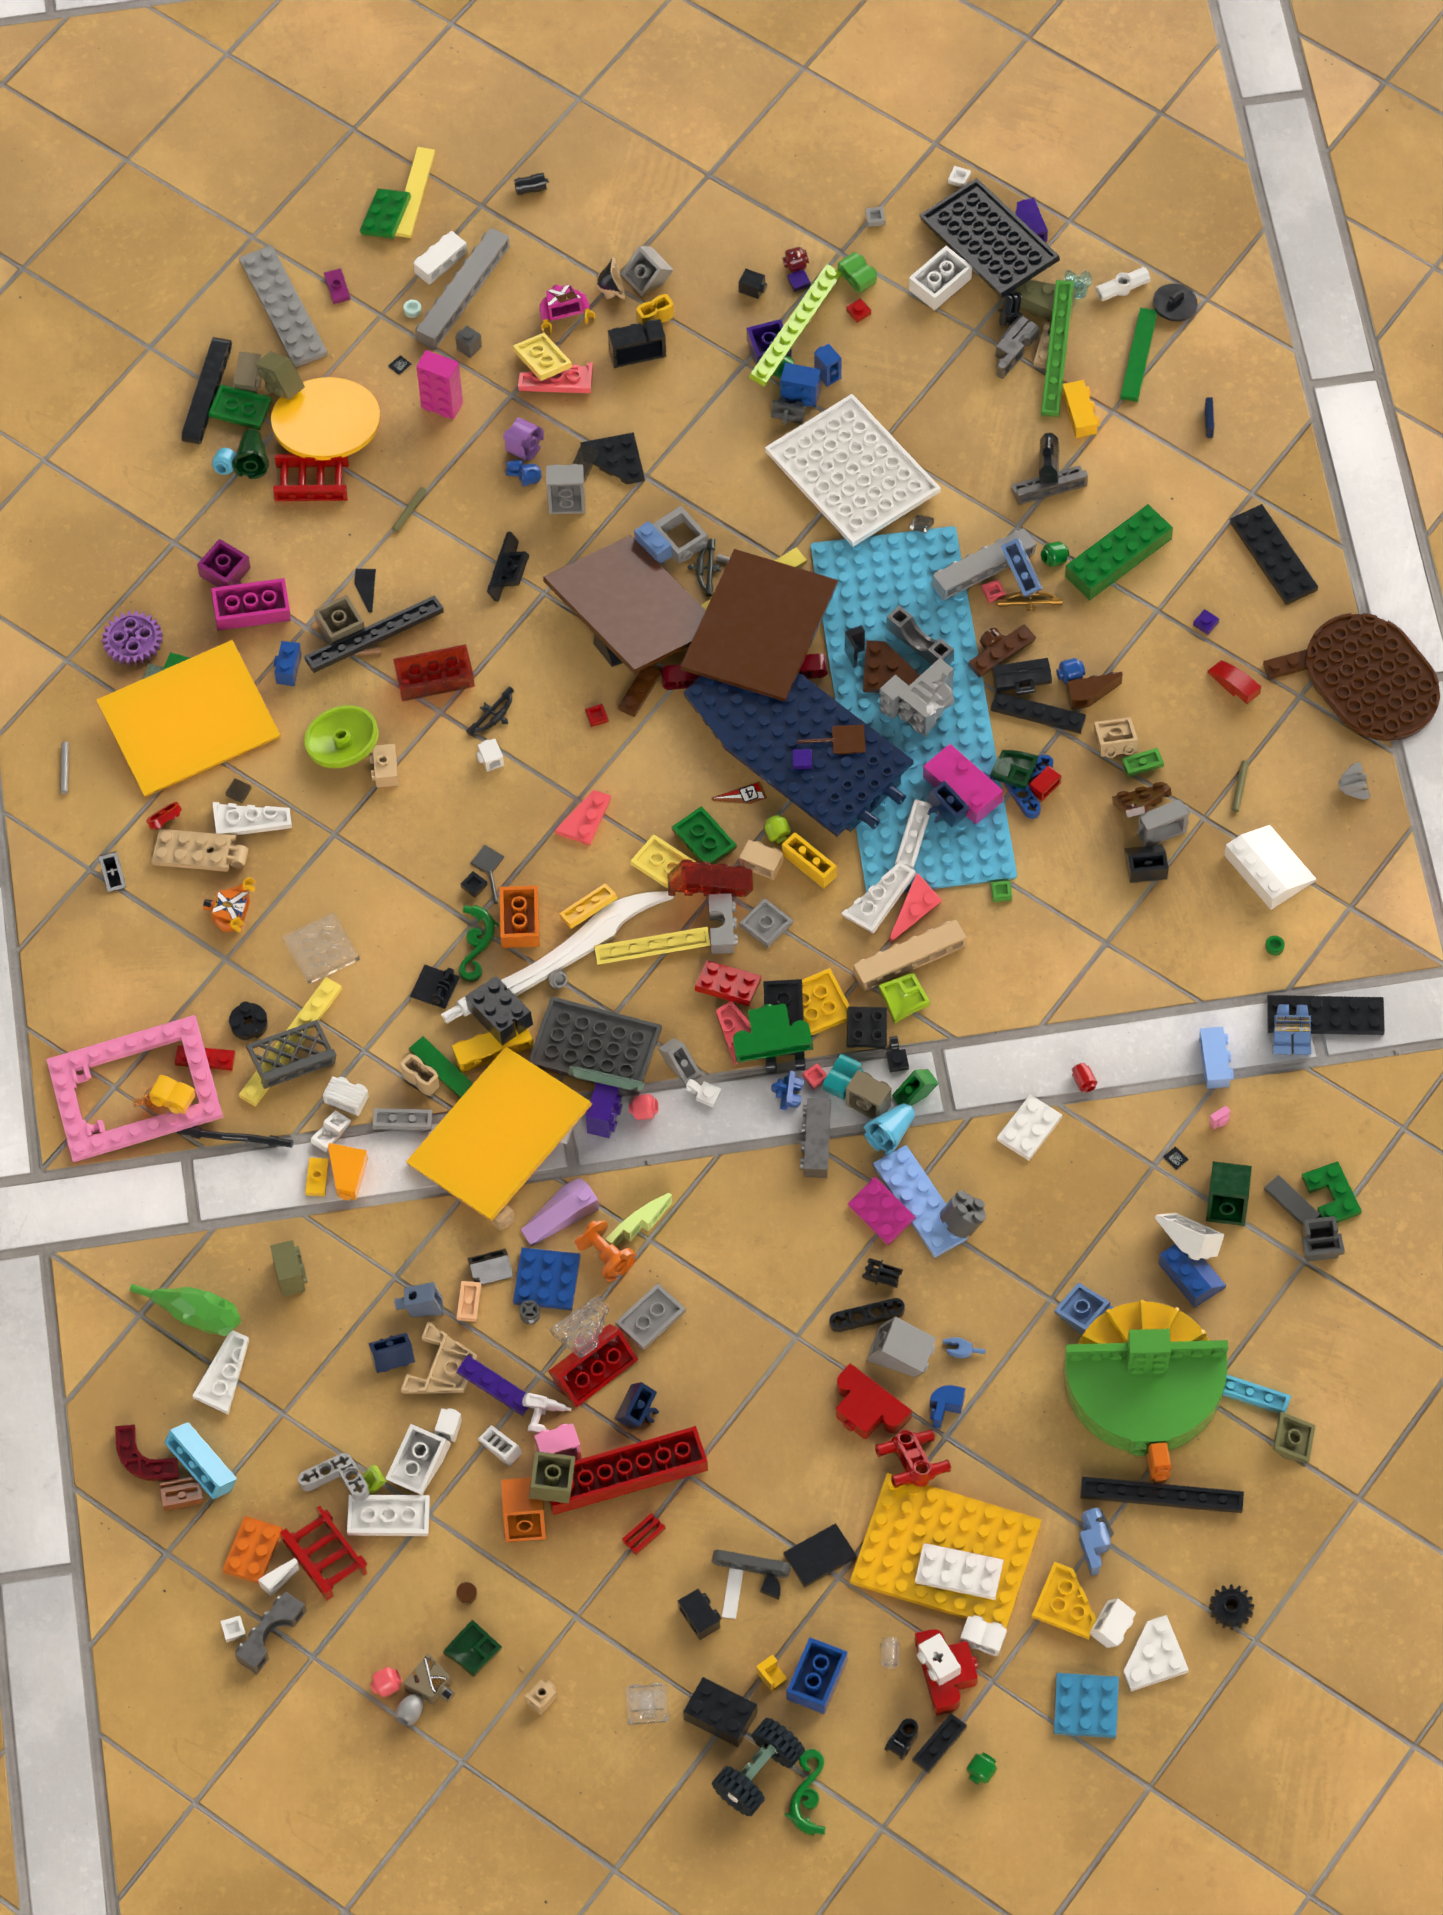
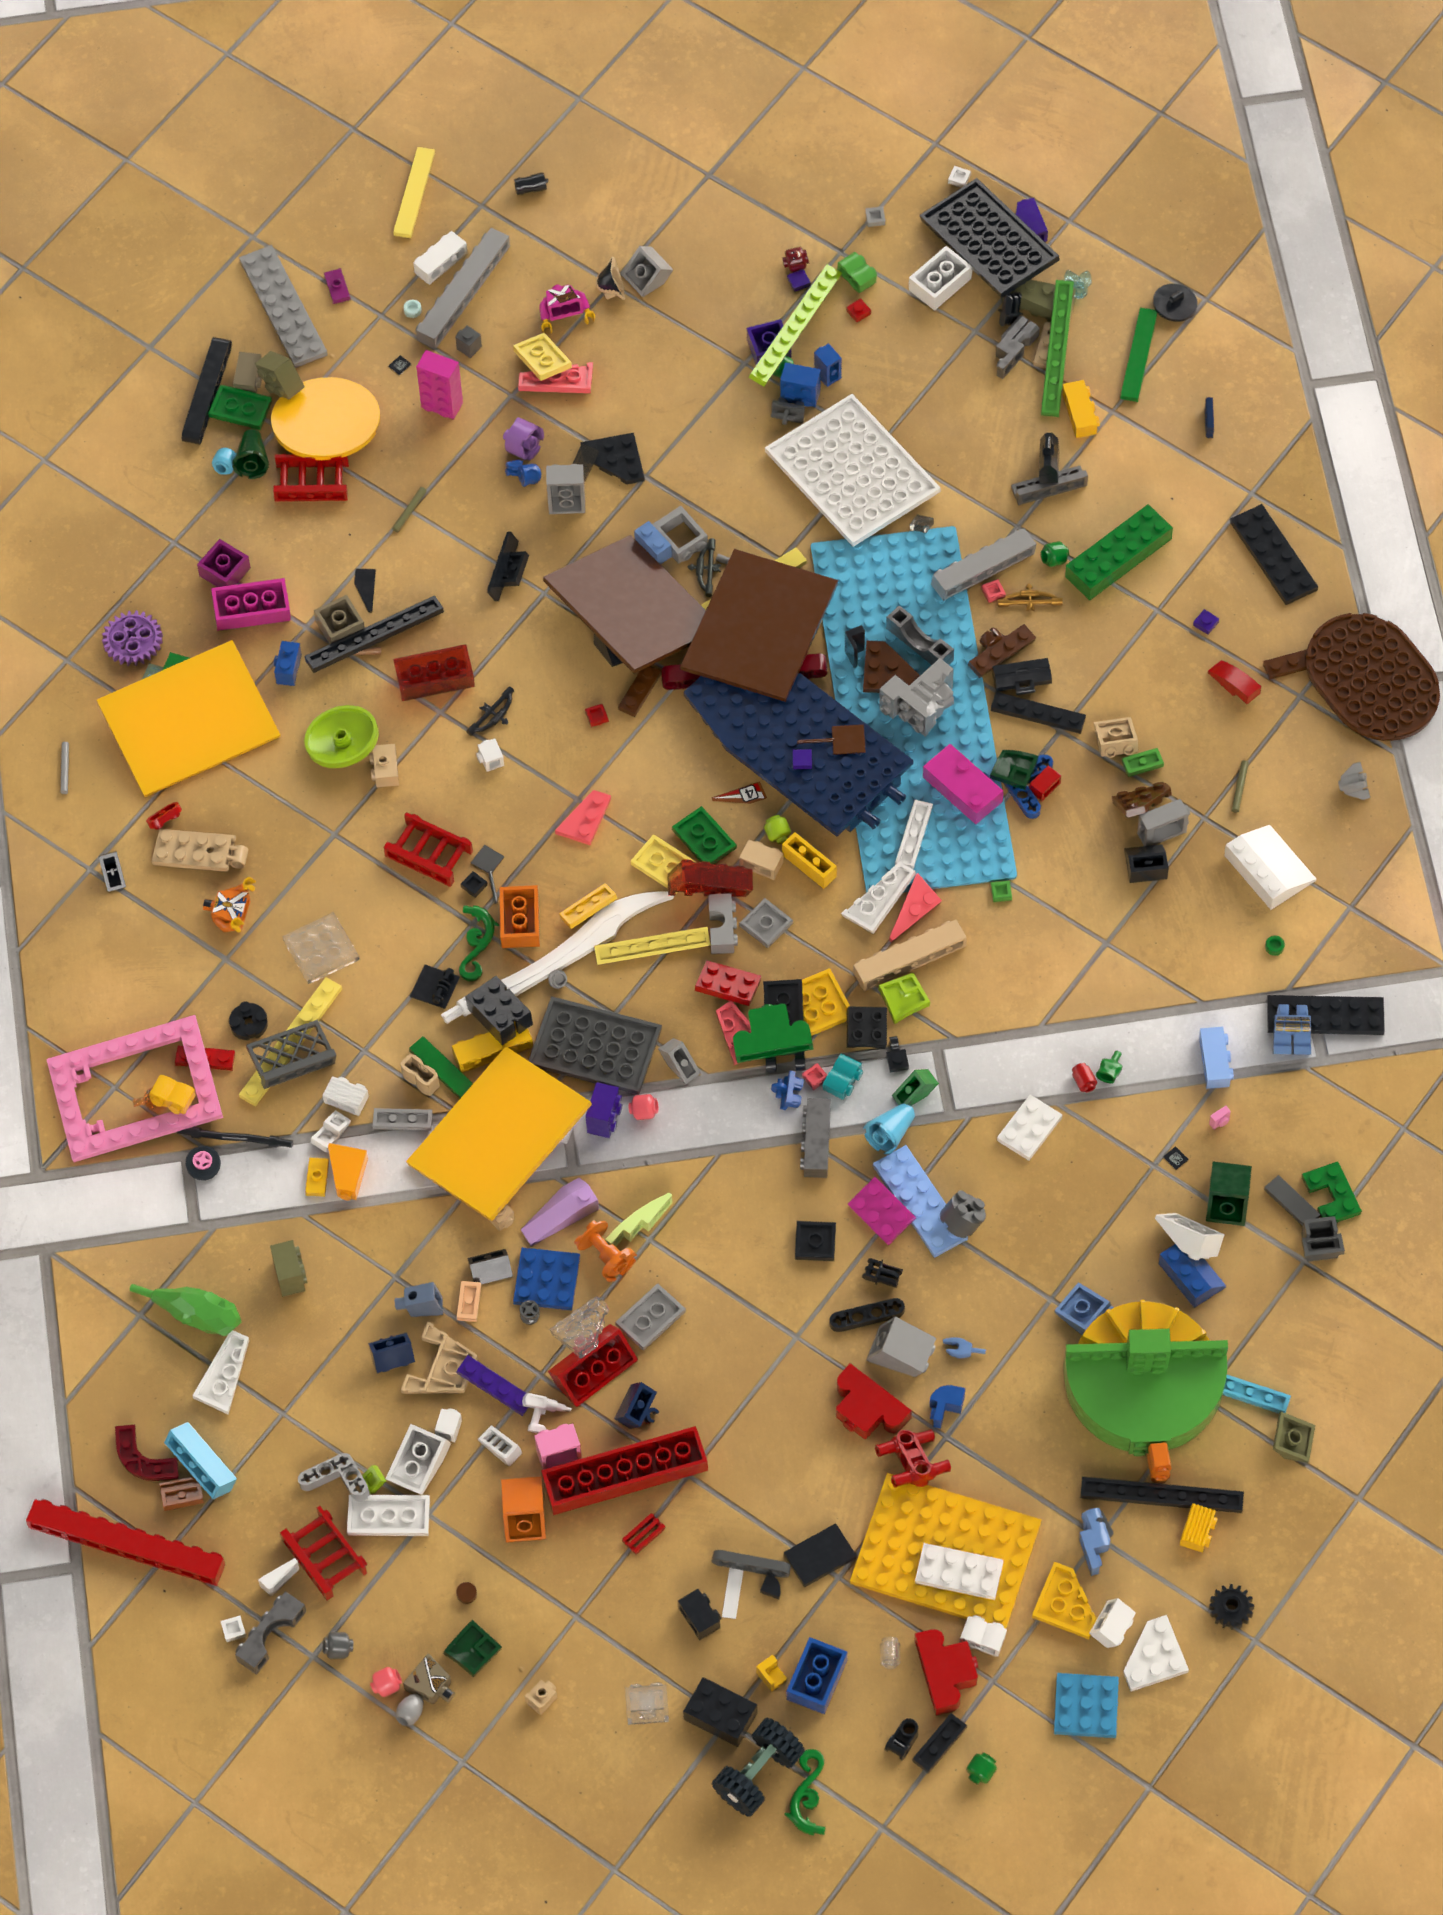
white wing [213,802,292,835] -> none
orange plate [222,1516,283,1584] -> none
clear smoke tile [225,778,252,803] -> none
green plate [360,188,411,239] -> none
olive brick [529,1451,575,1504] -> none
sand green tile [568,1066,645,1091] -> none
black piece [608,319,666,368] -> none
yellow brick [636,294,674,325] -> none
white plate [686,1079,722,1108] -> none
black brick [738,268,767,299] -> none
dark tan brick [846,1070,891,1119] -> none
white brick [917,1633,961,1686] -> none
dark blue brick [927,780,970,827] -> none
medium blue brick [1001,538,1043,597] -> none
blue head [1056,658,1085,684] -> none
reddish brown slope [1067,672,1123,710] -> none
white piece [1095,267,1150,302] -> none
none -> red brick [26,1499,225,1586]
none -> black wheel [185,1146,221,1181]
none -> dark grey head [322,1632,354,1659]
none -> red fence [384,812,473,887]
none -> black plate [795,1221,836,1261]
none -> green piece [1096,1050,1123,1084]
none -> yellow brick [1180,1503,1218,1553]

